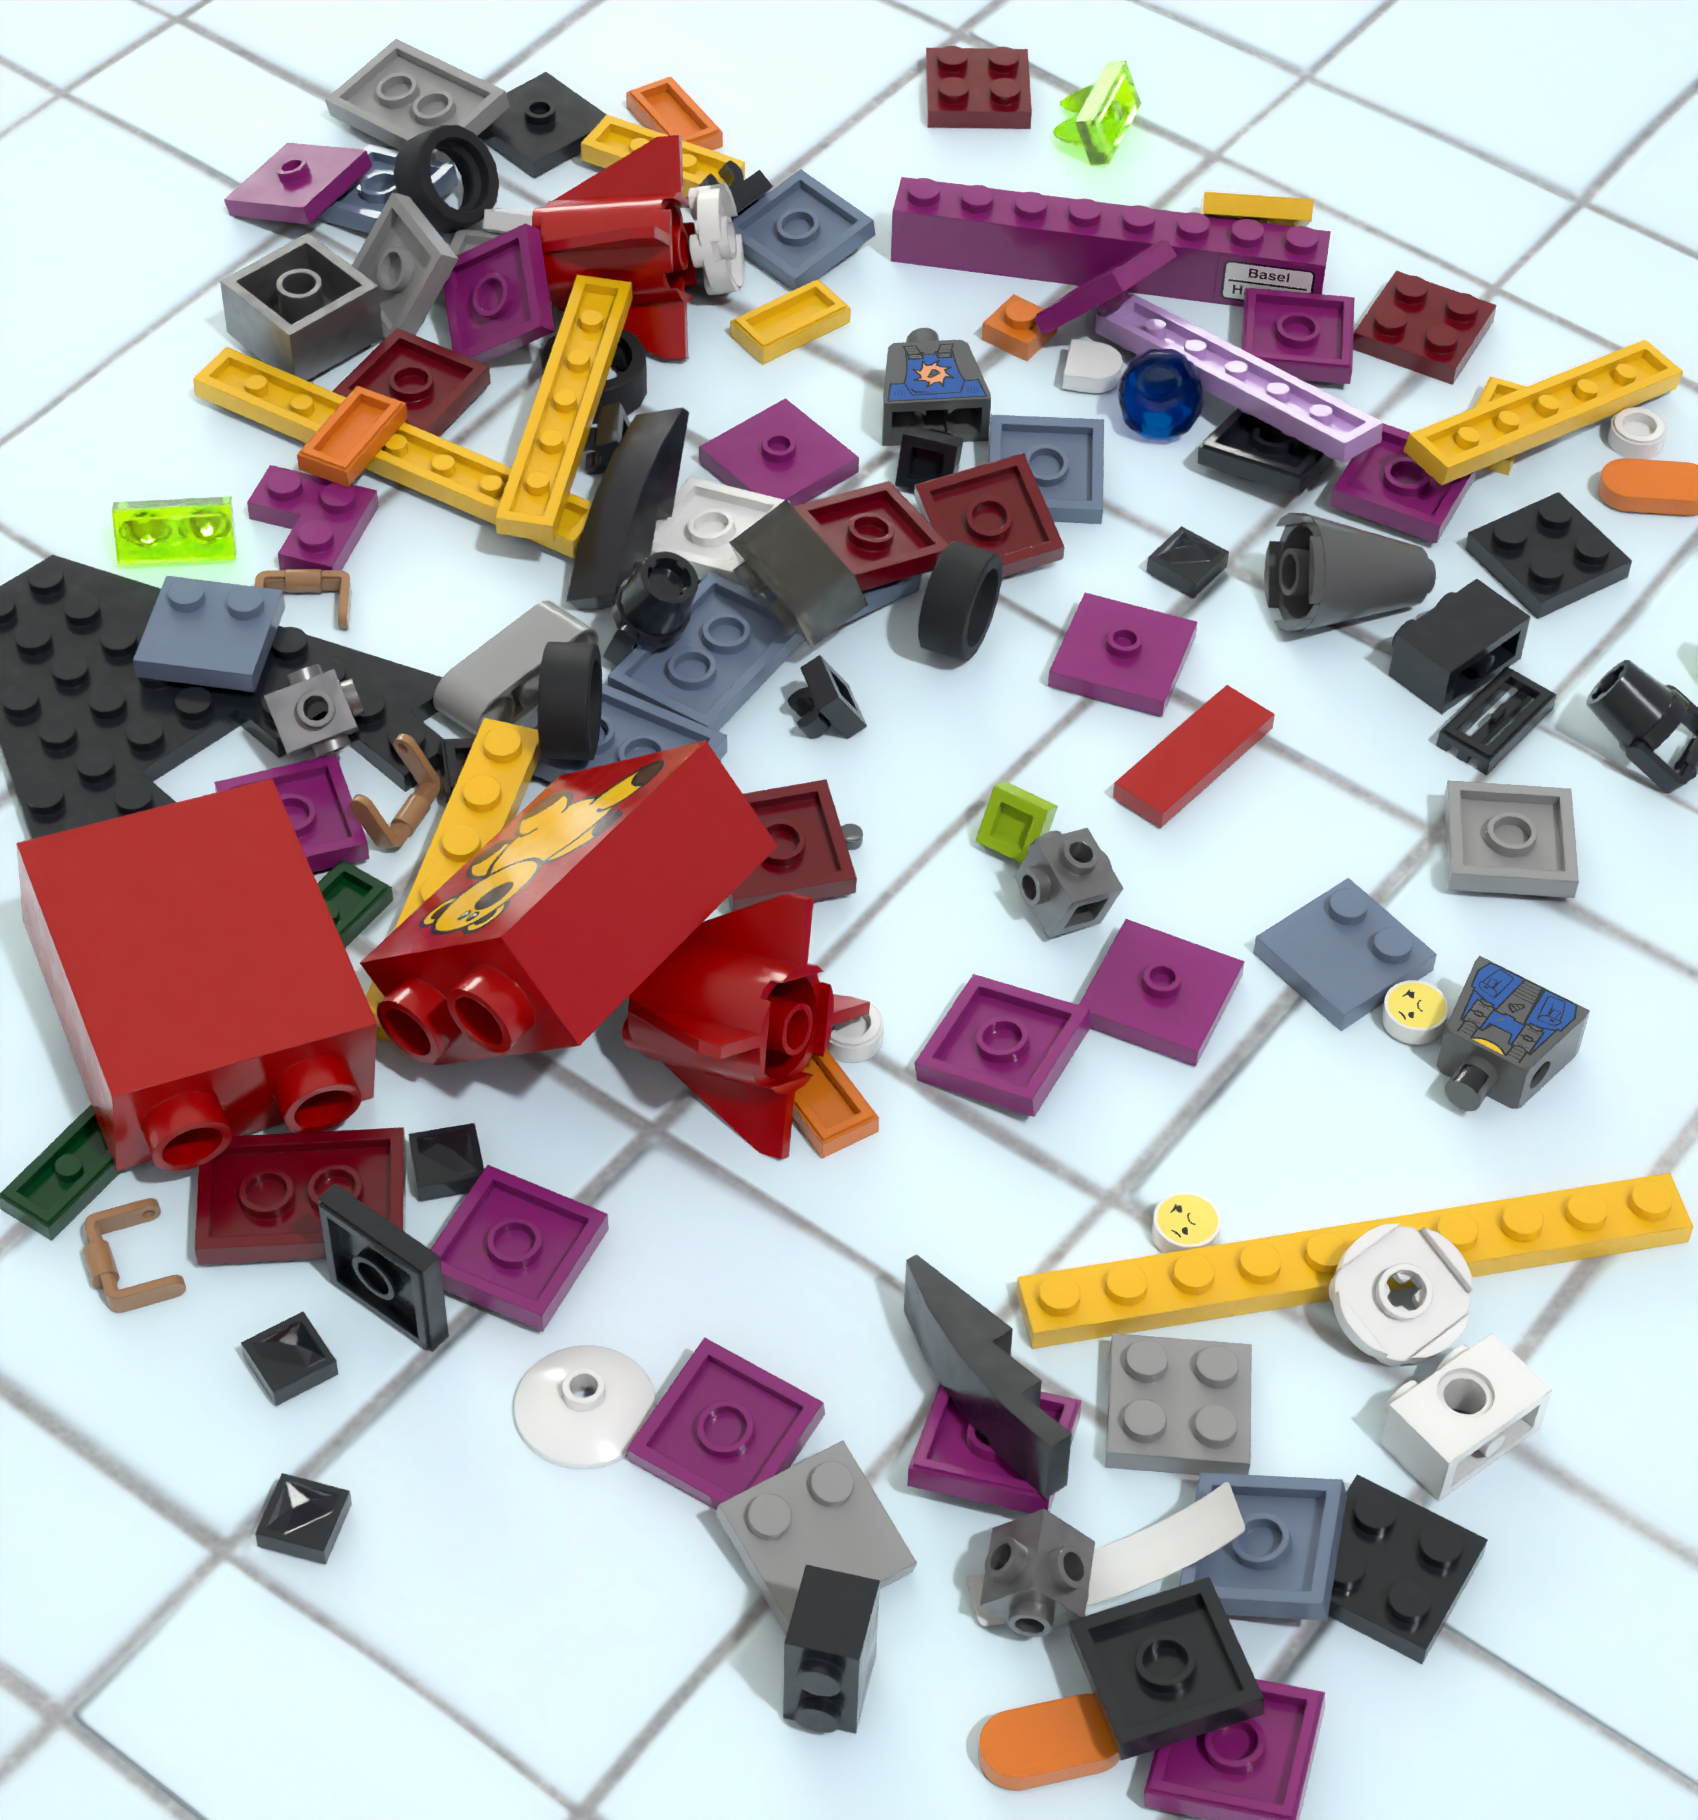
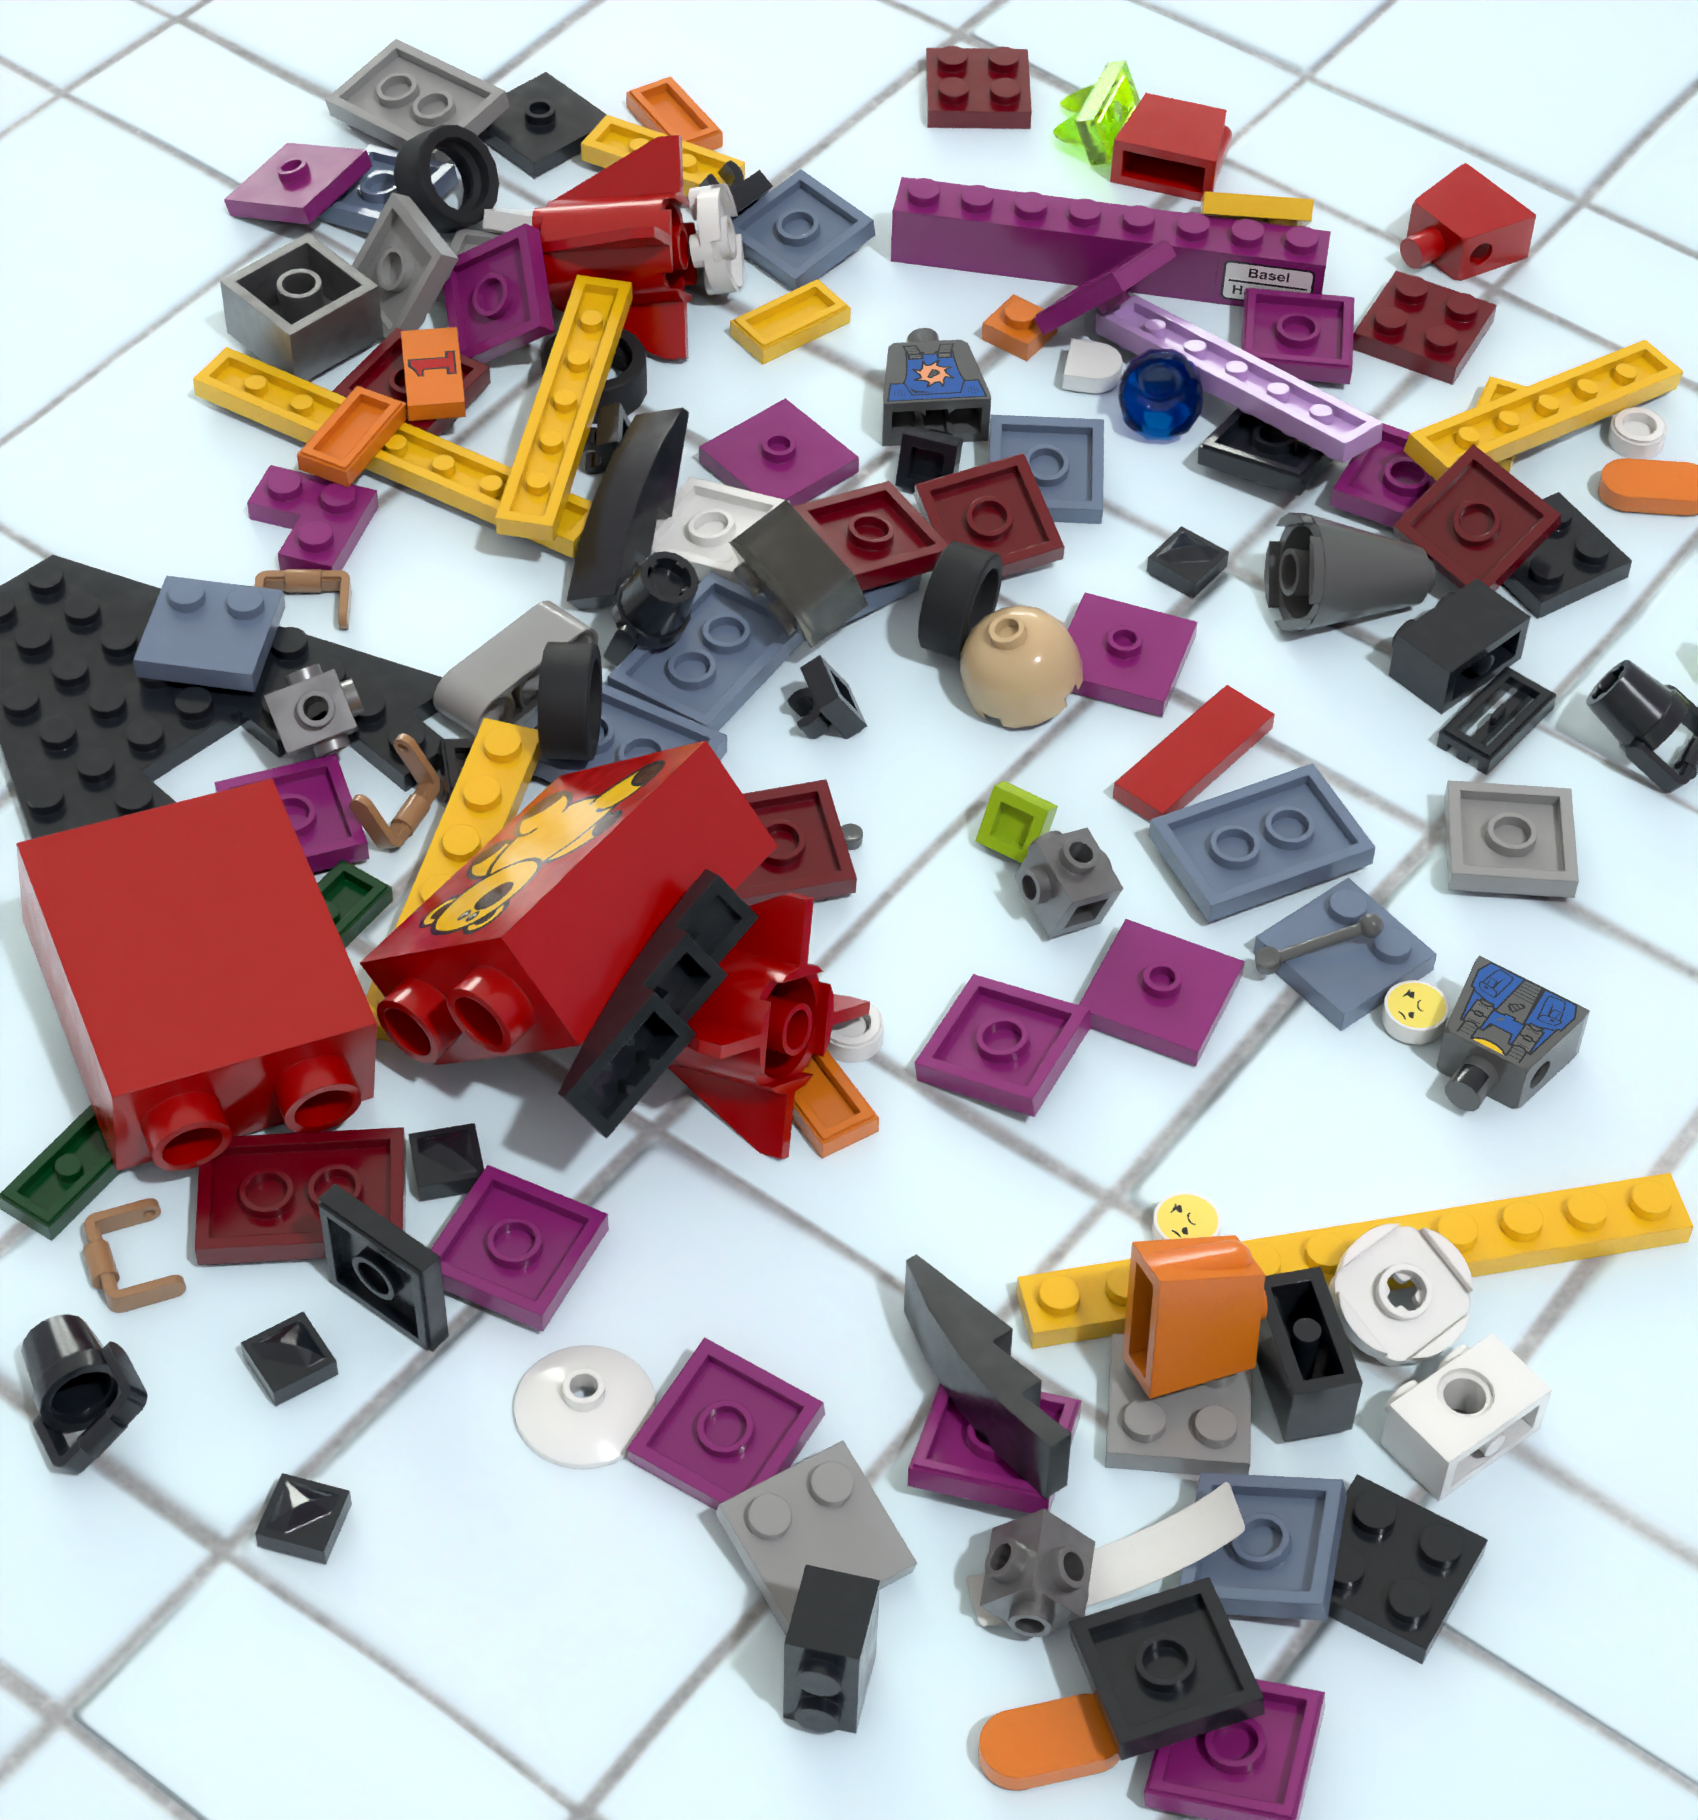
clear neon green tile [111,496,237,565] -> none
none -> black piece [21,1314,148,1474]
none -> orange tile [401,327,466,421]
none -> black slope [558,869,759,1139]
none -> tan cylinder [960,605,1083,728]
none -> torso [1110,93,1232,202]
none -> orange torso [1122,1235,1268,1399]
none -> sand blue plate [1148,763,1376,923]
none -> dark grey hinge [1255,913,1384,975]
none -> black brick [1256,1267,1363,1442]
none -> dark red plate [1393,444,1561,591]
none -> red torso [1400,163,1536,281]

